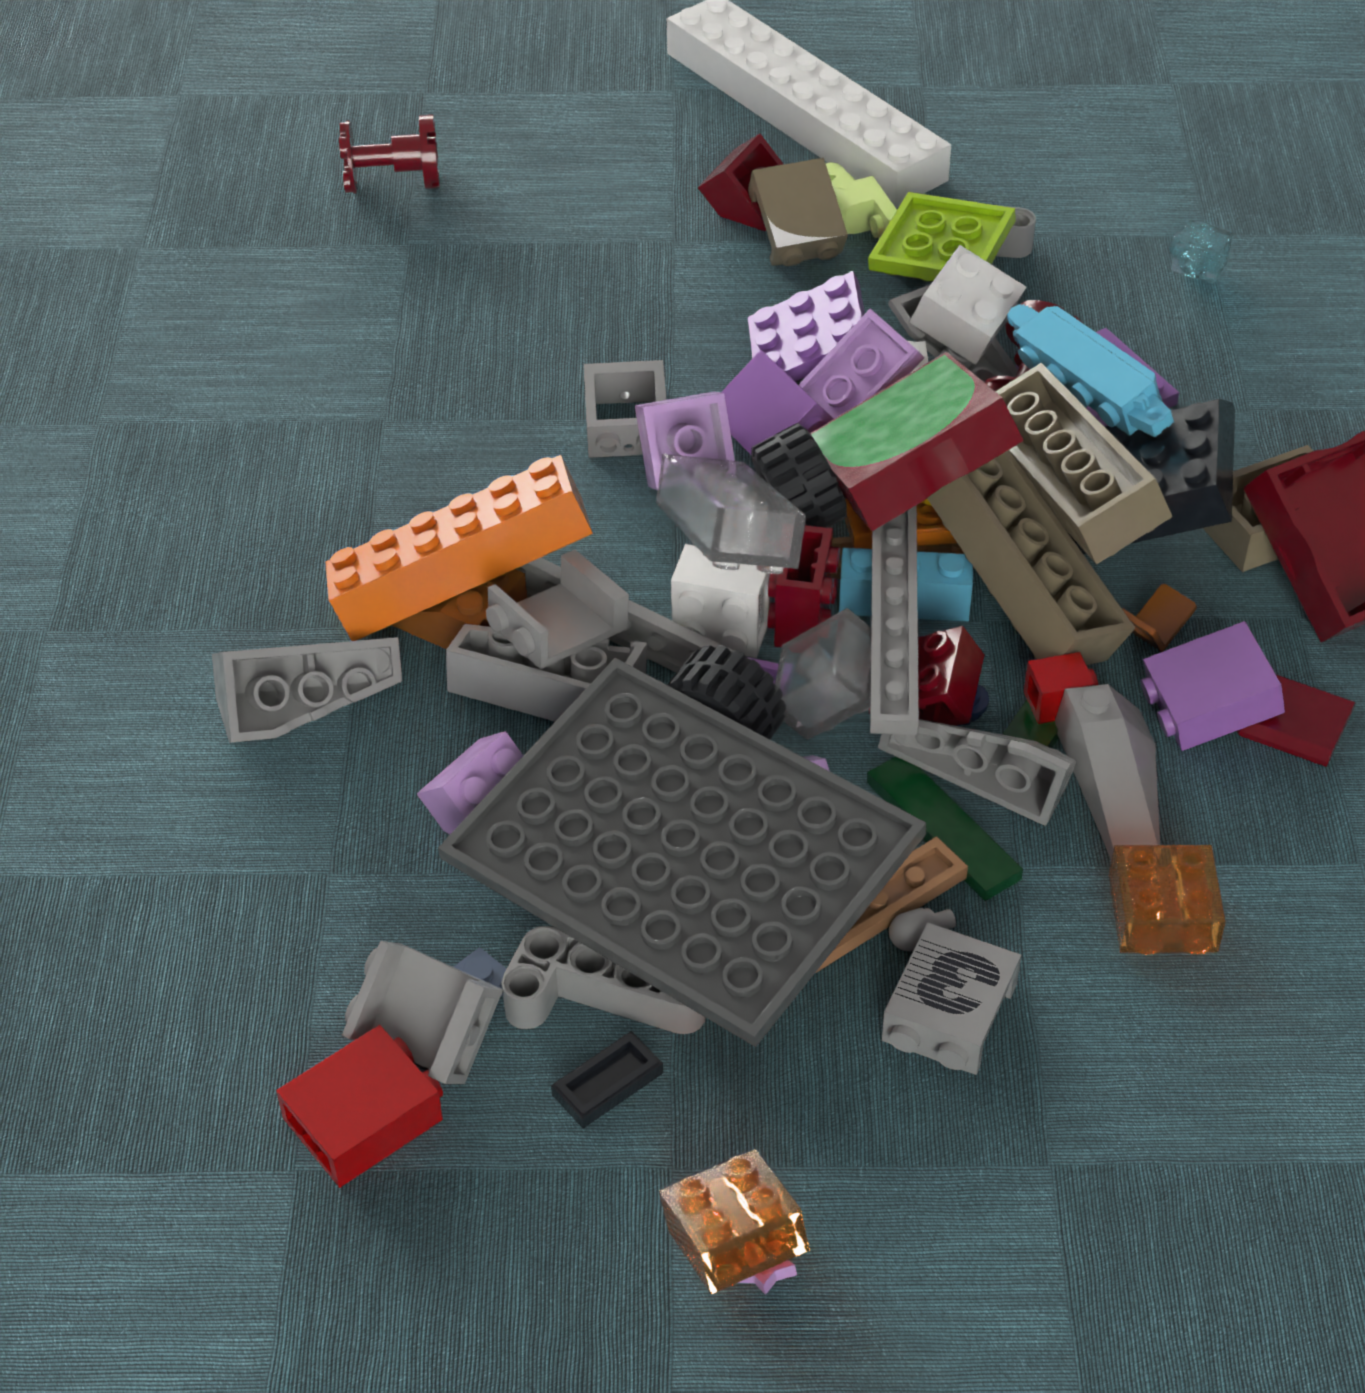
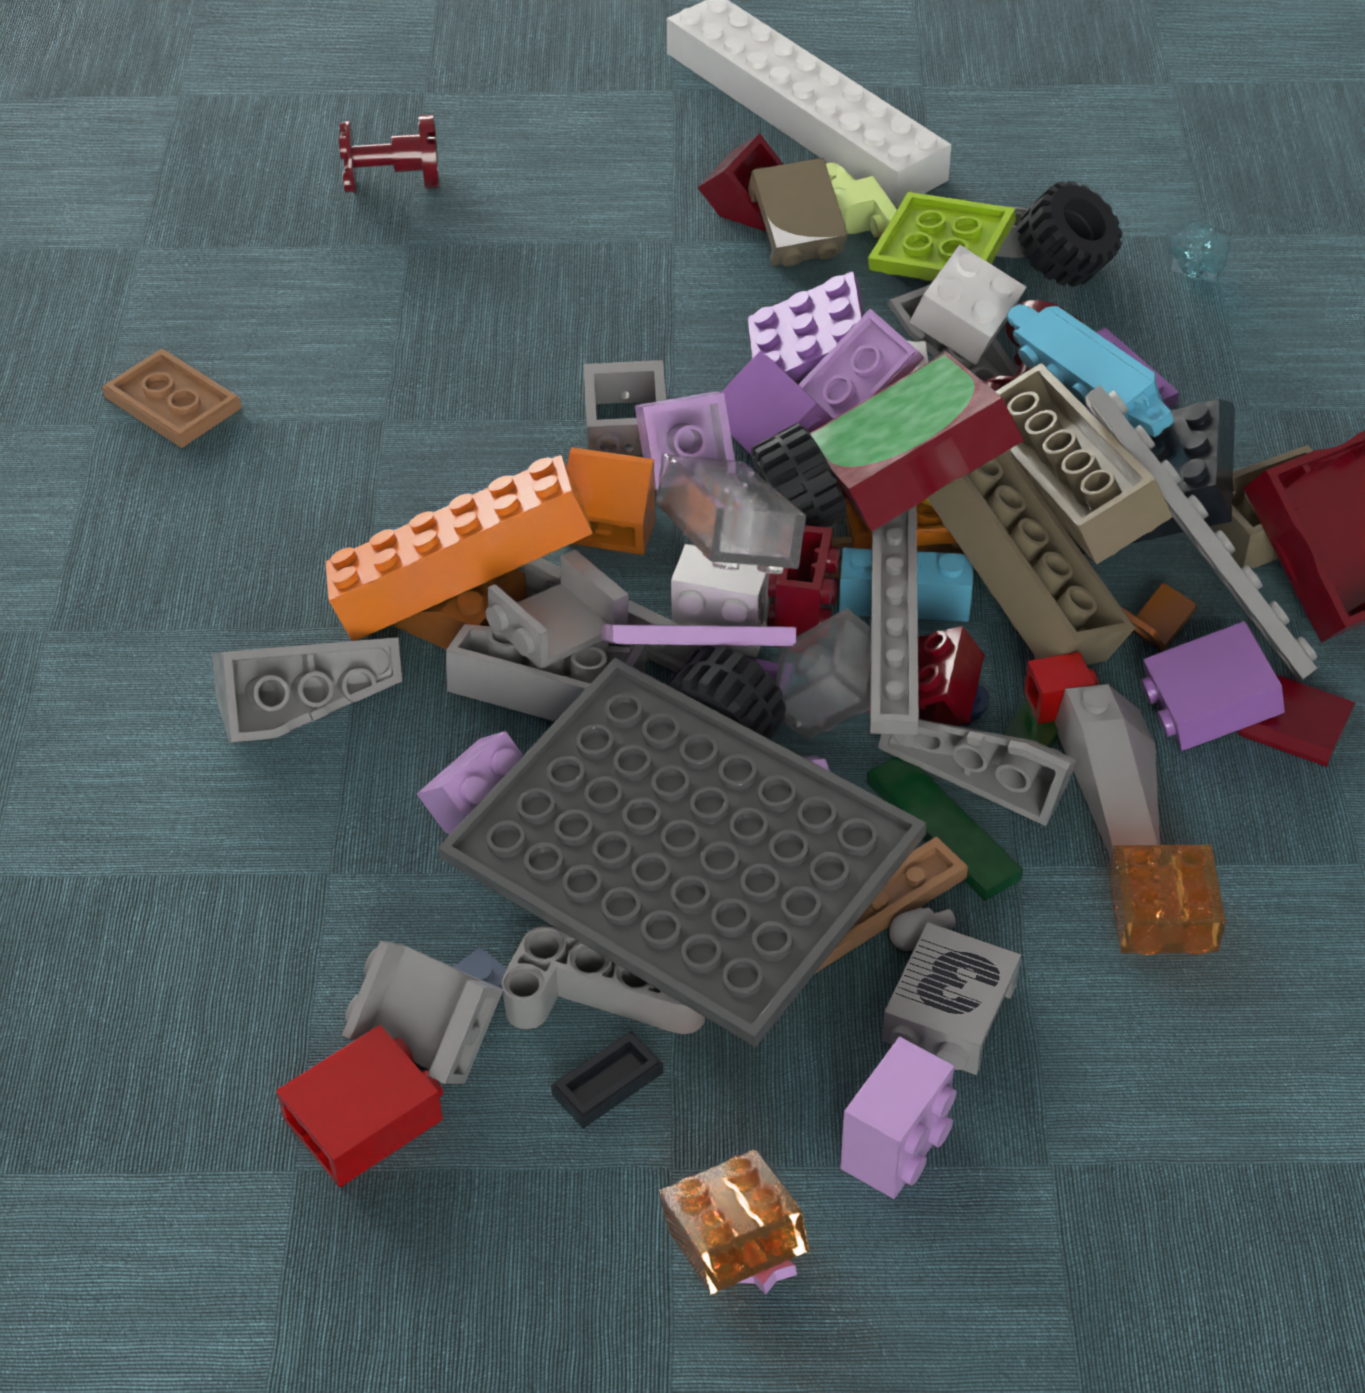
none -> medium nougat tile [102,348,242,448]
none -> orange slope [567,447,656,555]
none -> lavender tile [602,624,796,646]
none -> lavender brick [840,1036,957,1199]
none -> black tyre [1017,181,1123,287]
none -> light grey plate [1086,385,1318,682]

